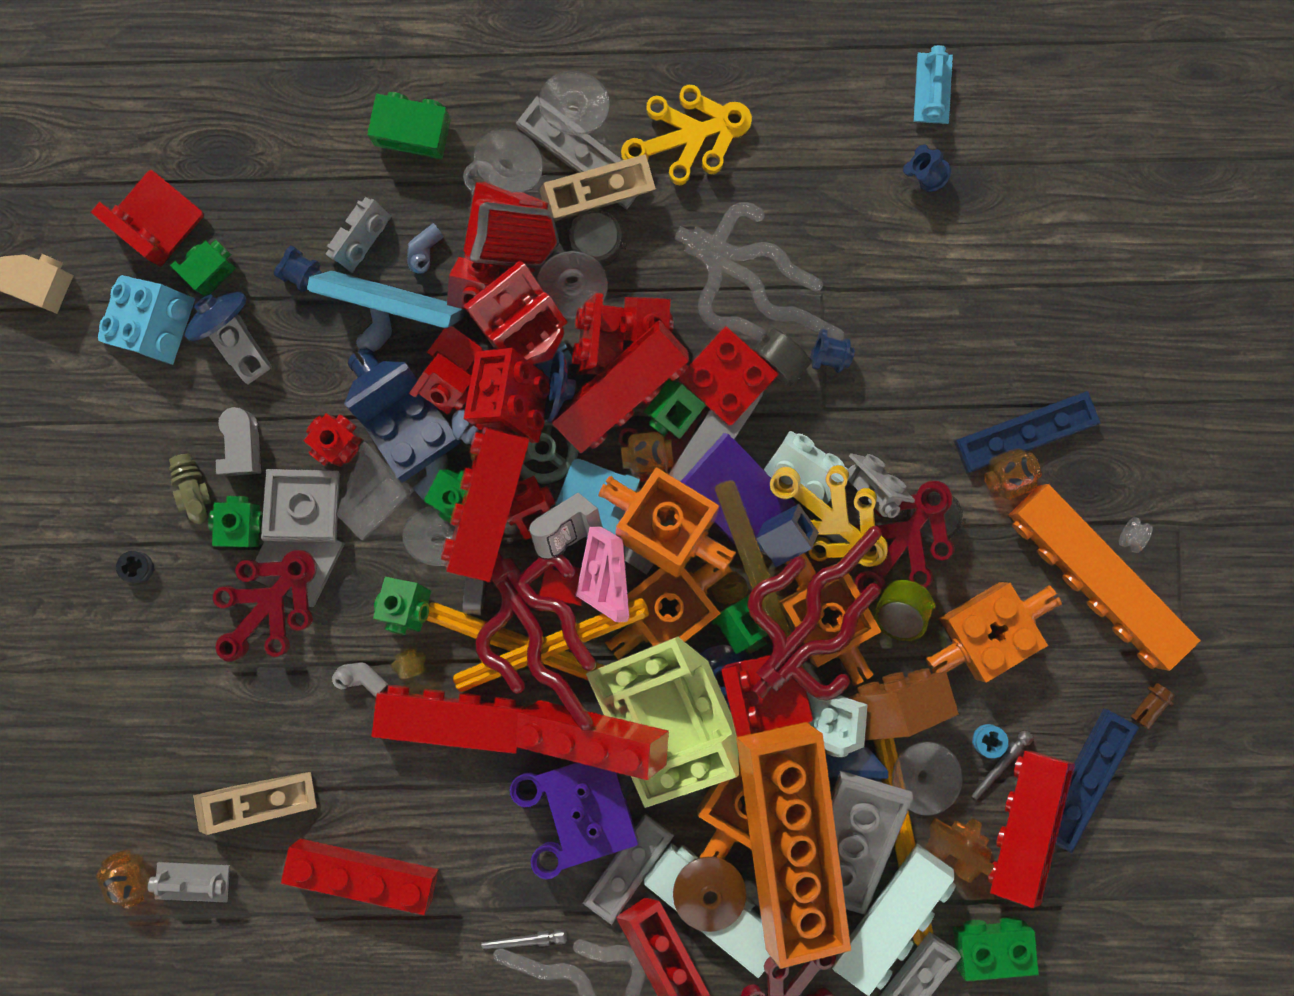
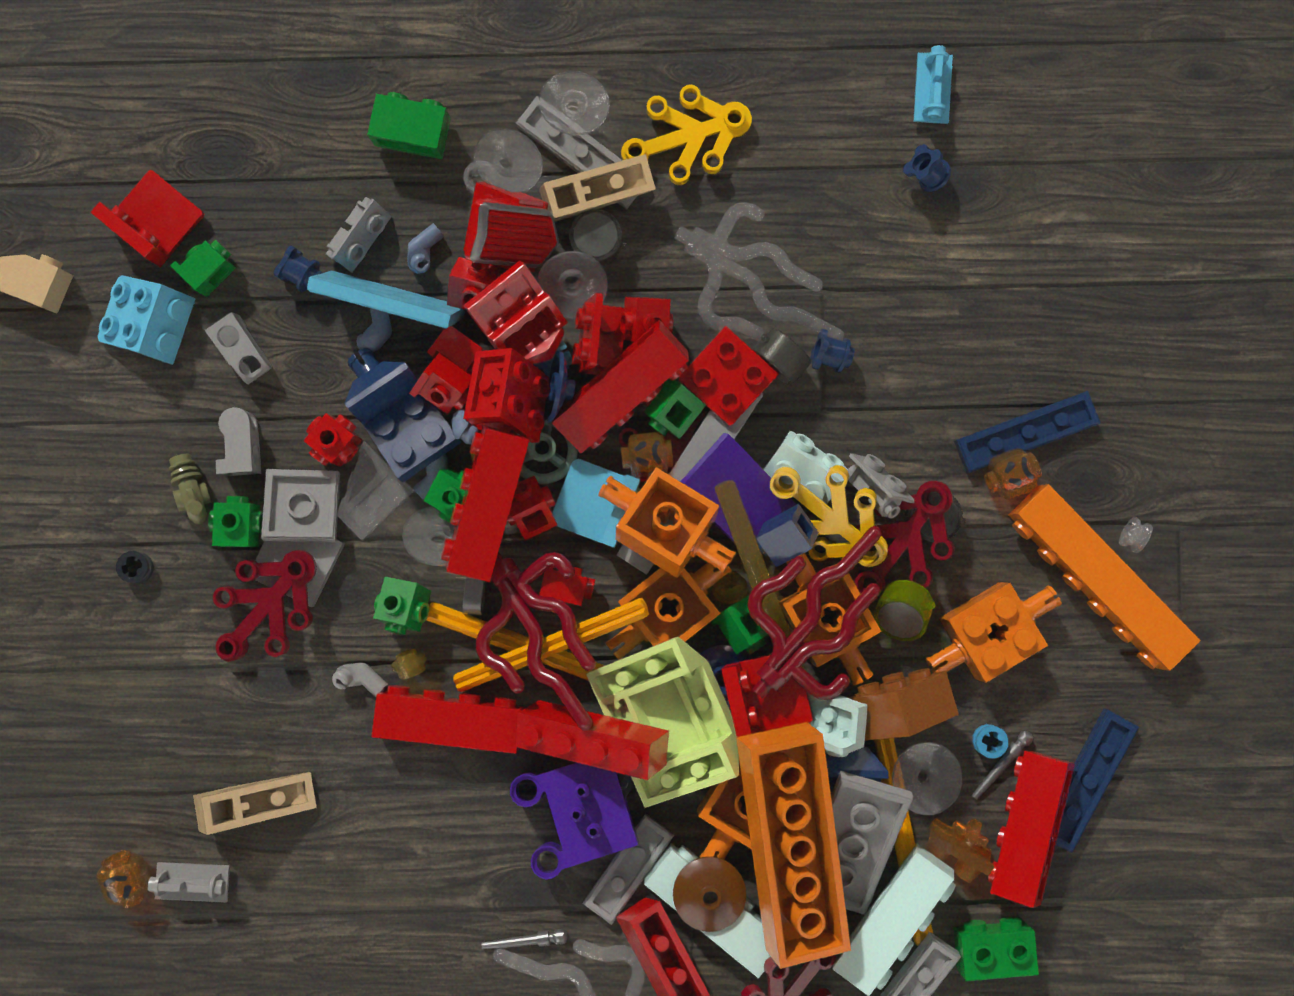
dark blue dish [185,292,247,341] -> none
red brick [280,838,439,915] -> none
light grey leg [529,493,603,558] -> none
bright pink wing [576,527,629,622] -> none
reddish brown pin [1130,683,1175,730] -> none

